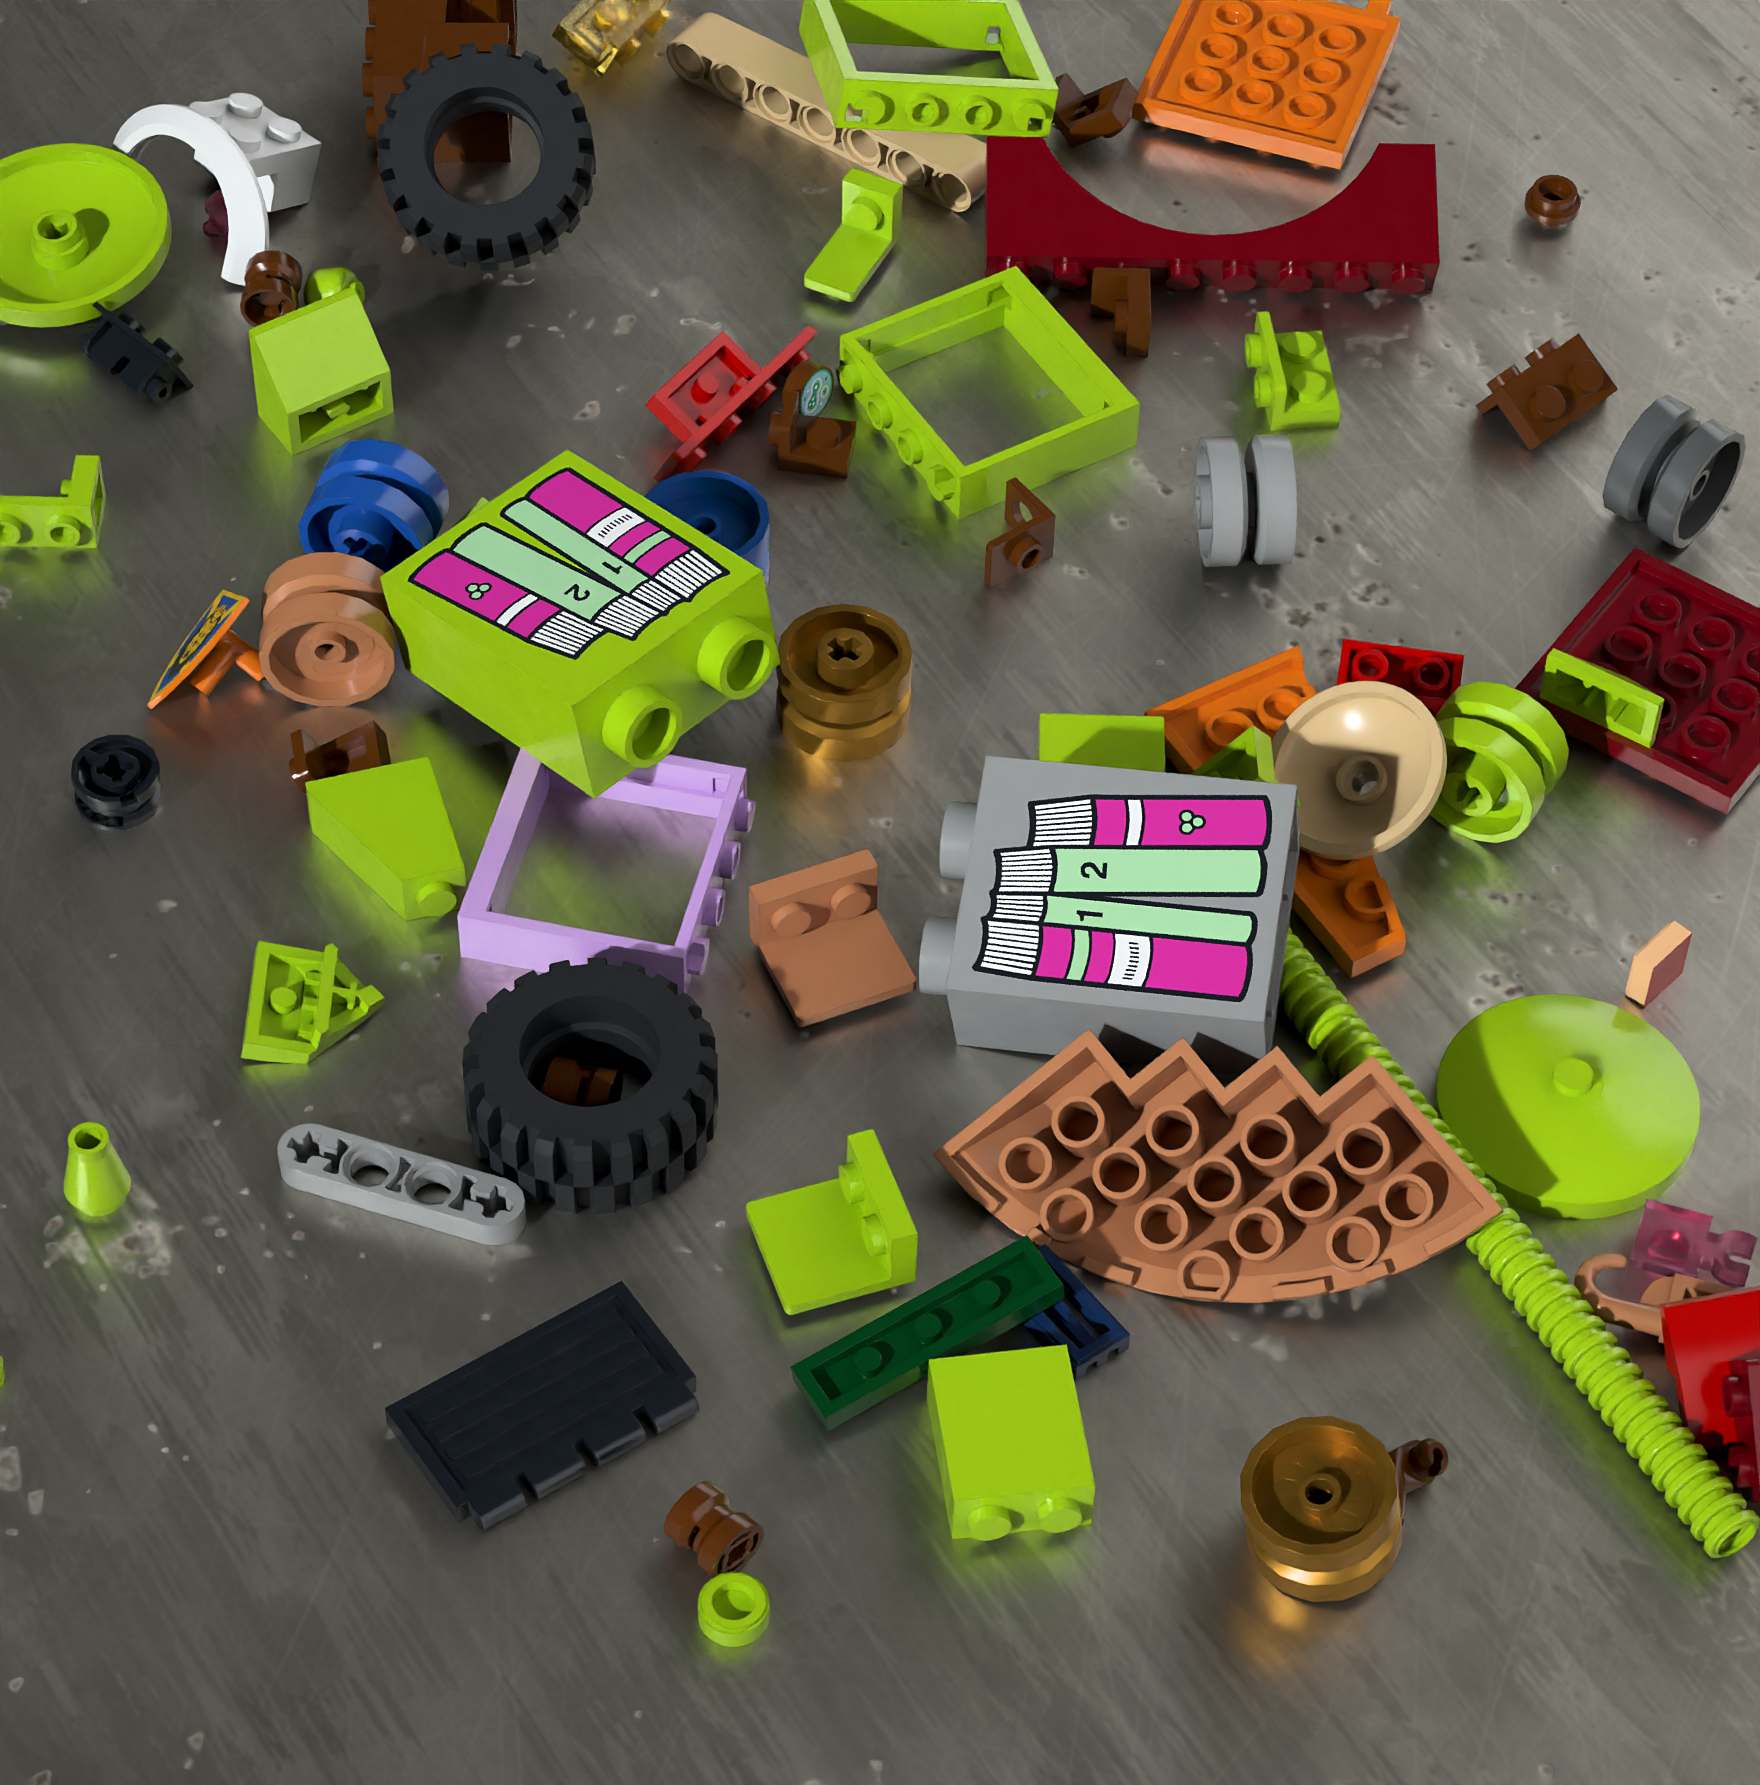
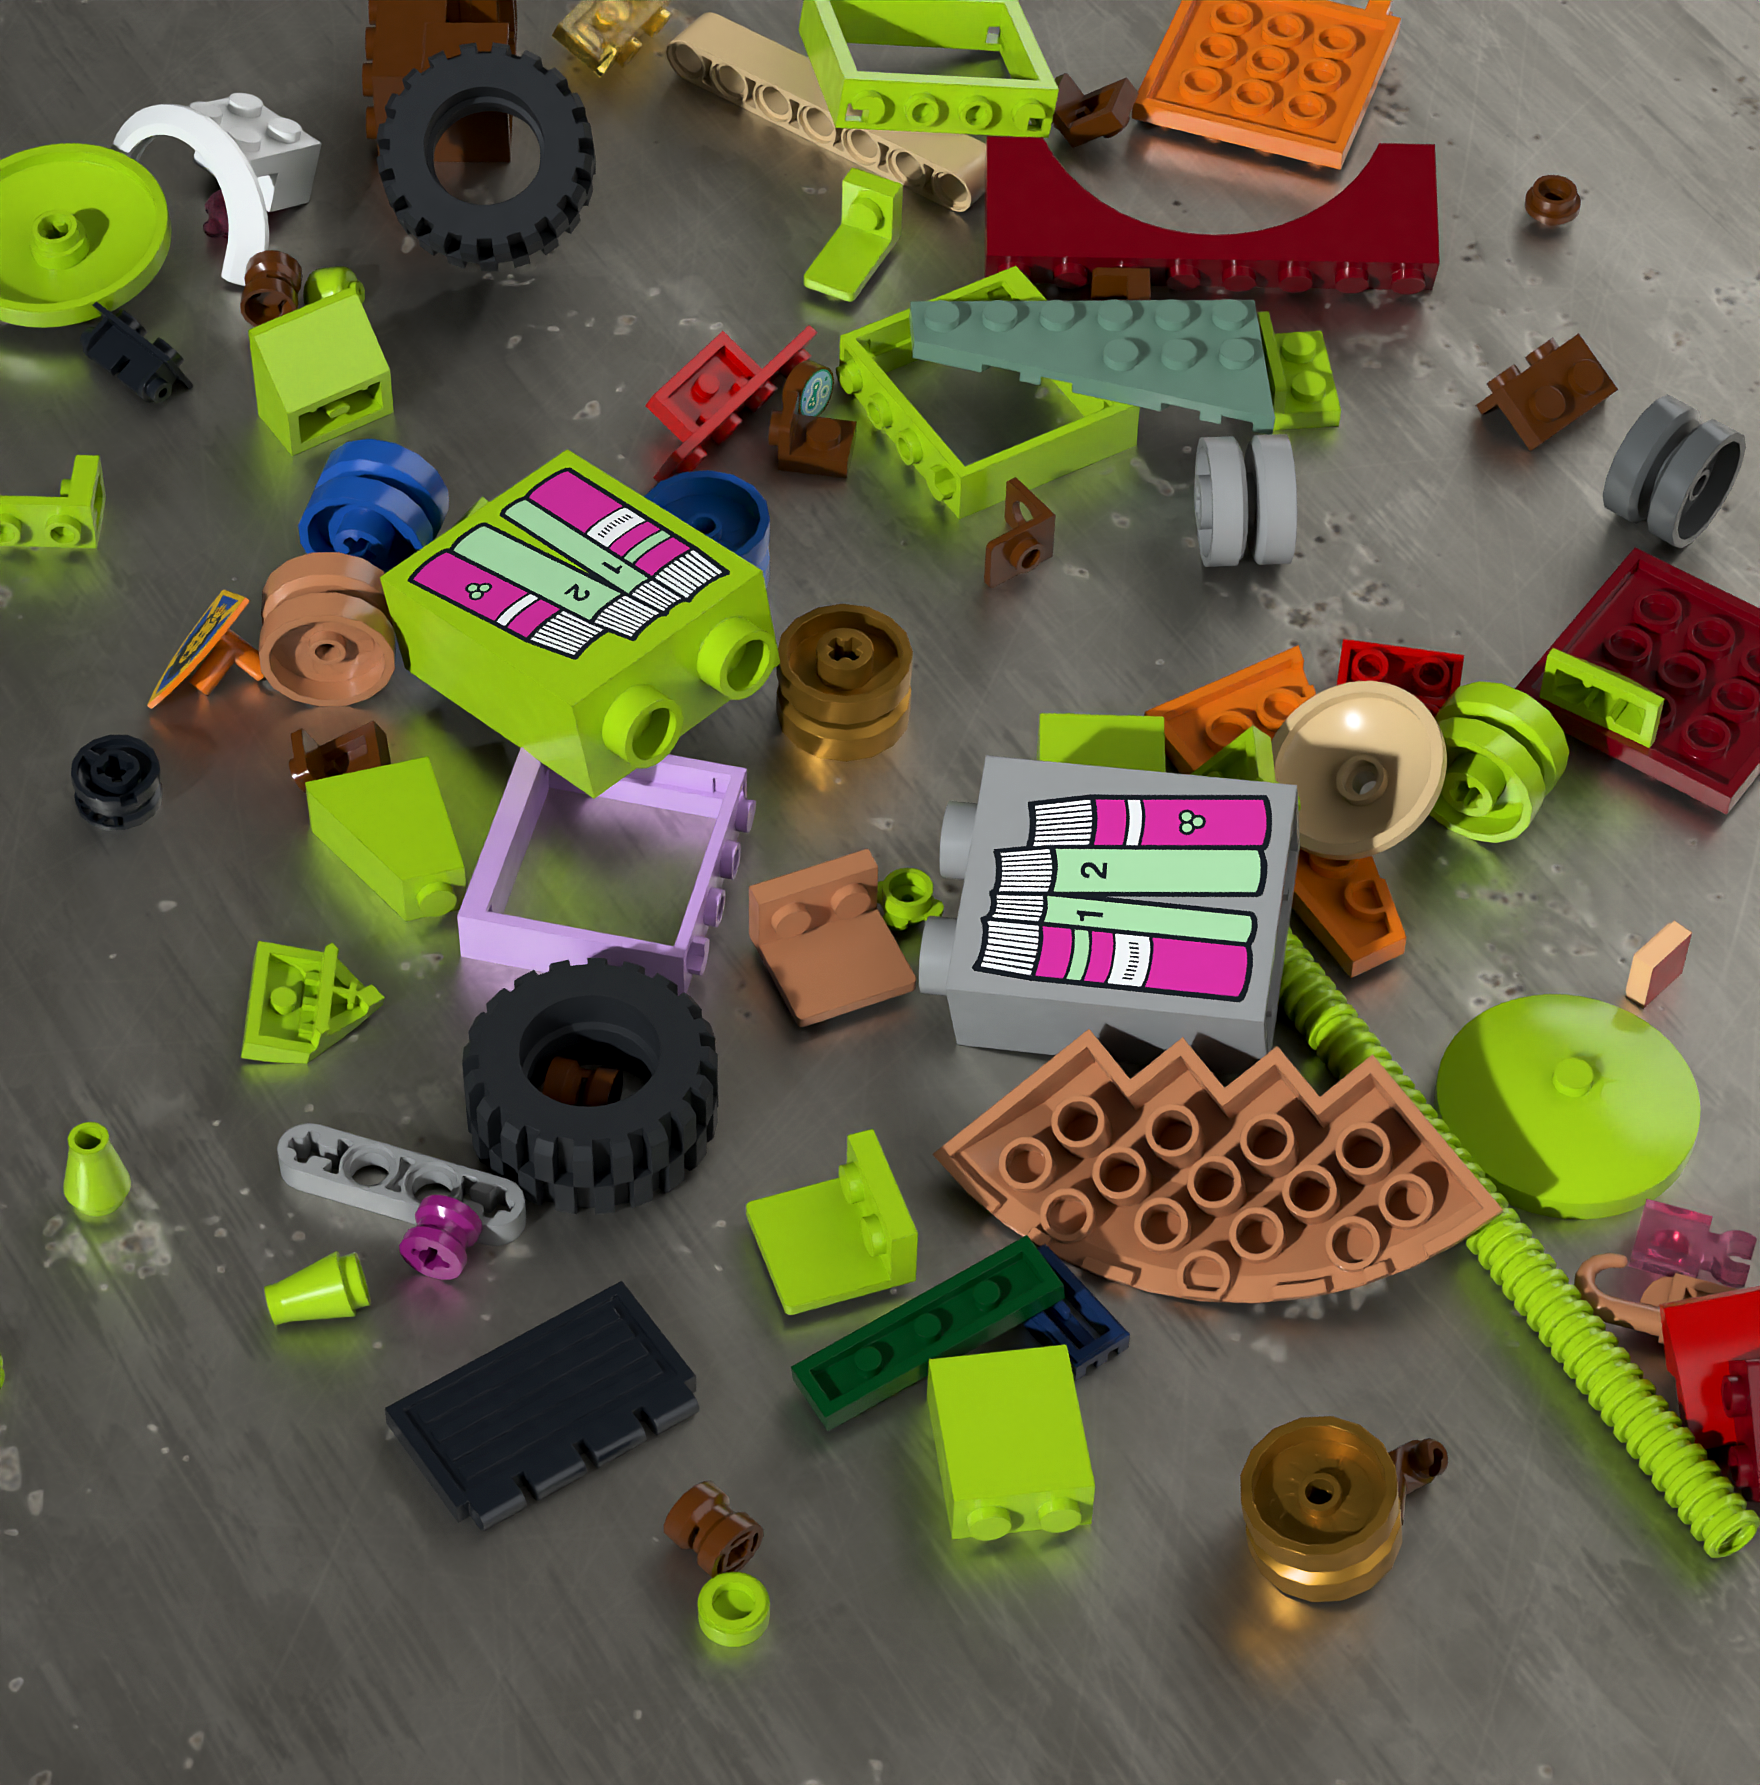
none -> lime cone [264,1251,371,1326]
none -> magenta wheel [399,1195,483,1280]
none -> lime plate [877,868,944,931]
none -> sand green wing [909,299,1275,435]

